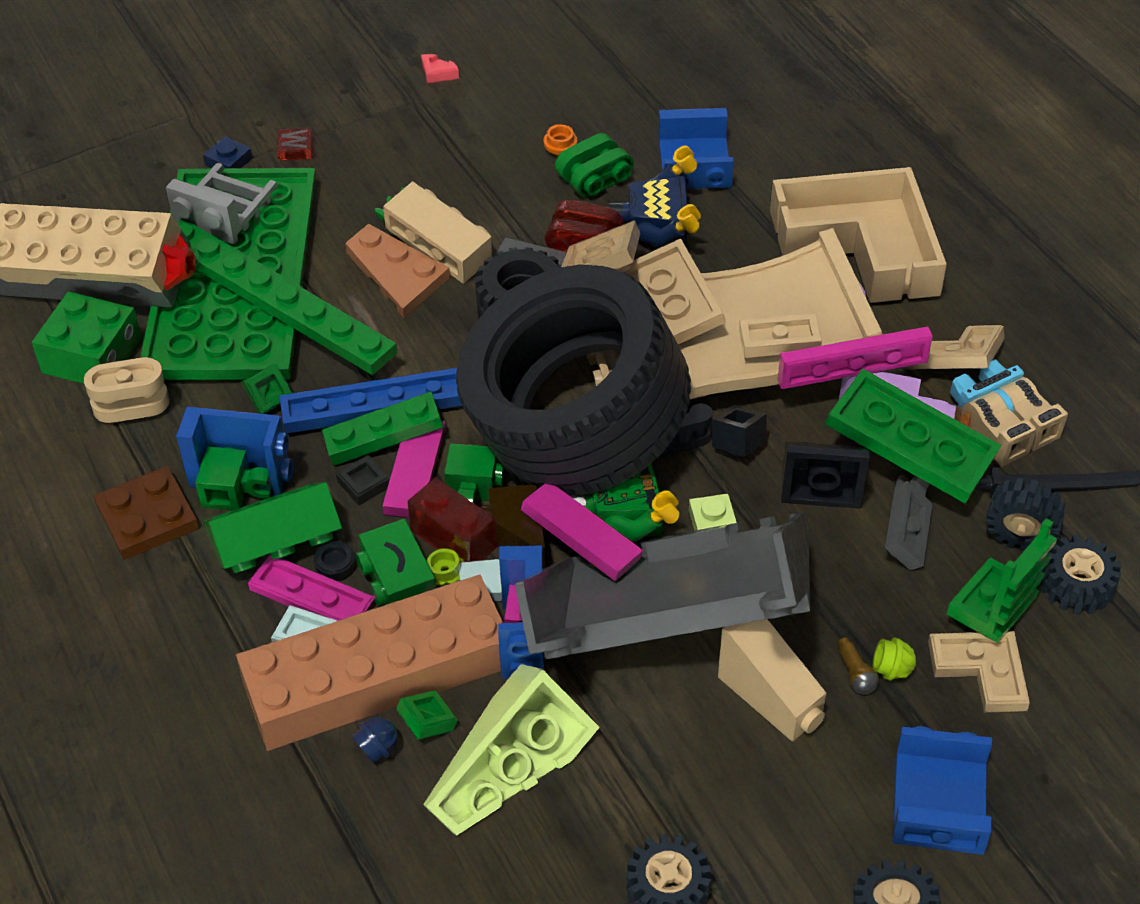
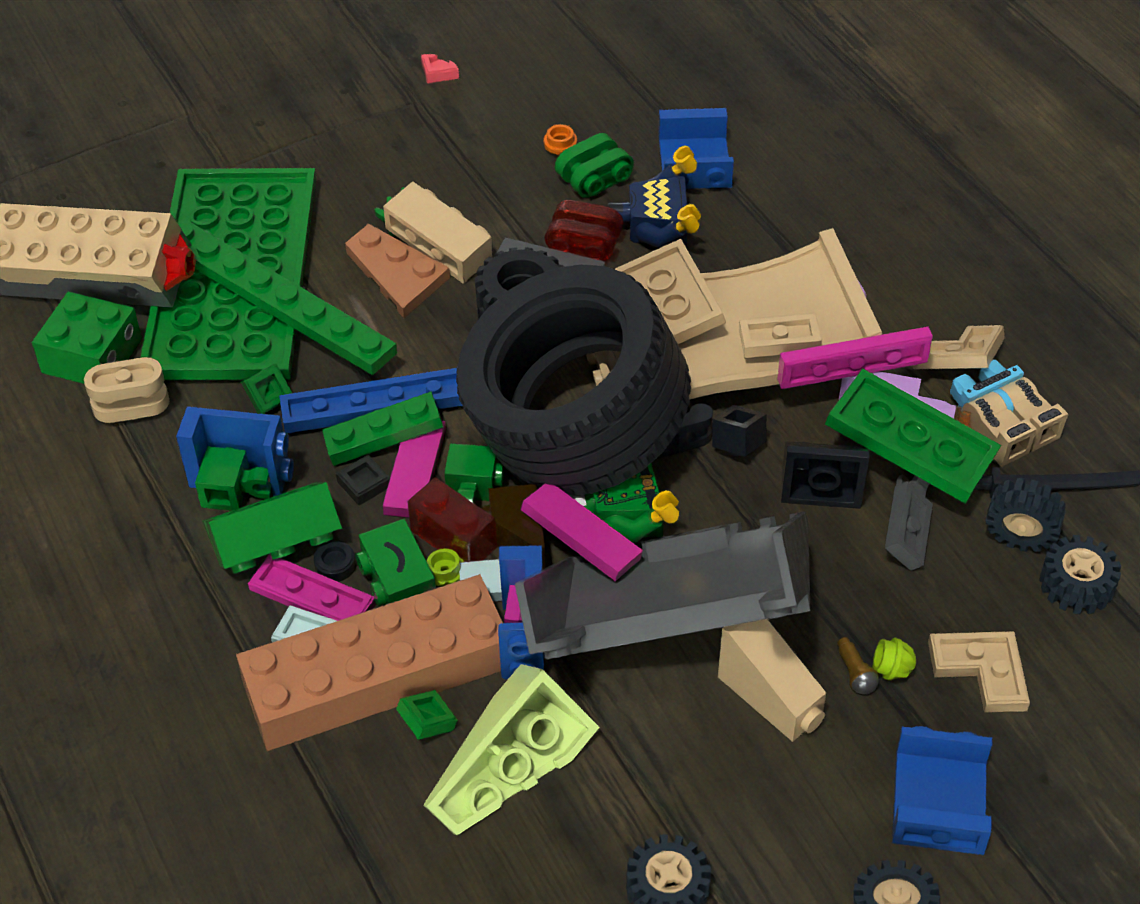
reddish brown plate [93,466,199,560] -> none
light grey plate [166,163,277,244] -> none
dark blue plate [203,136,252,169] -> none
clear red tile [277,127,312,160] -> none
dark blue plate [352,717,397,763] -> none
tan plate [561,220,640,272] -> none
yellowish green plate [689,494,737,530] -> none
tan piece [770,167,947,303] -> none
green plate [947,518,1057,643] -> none

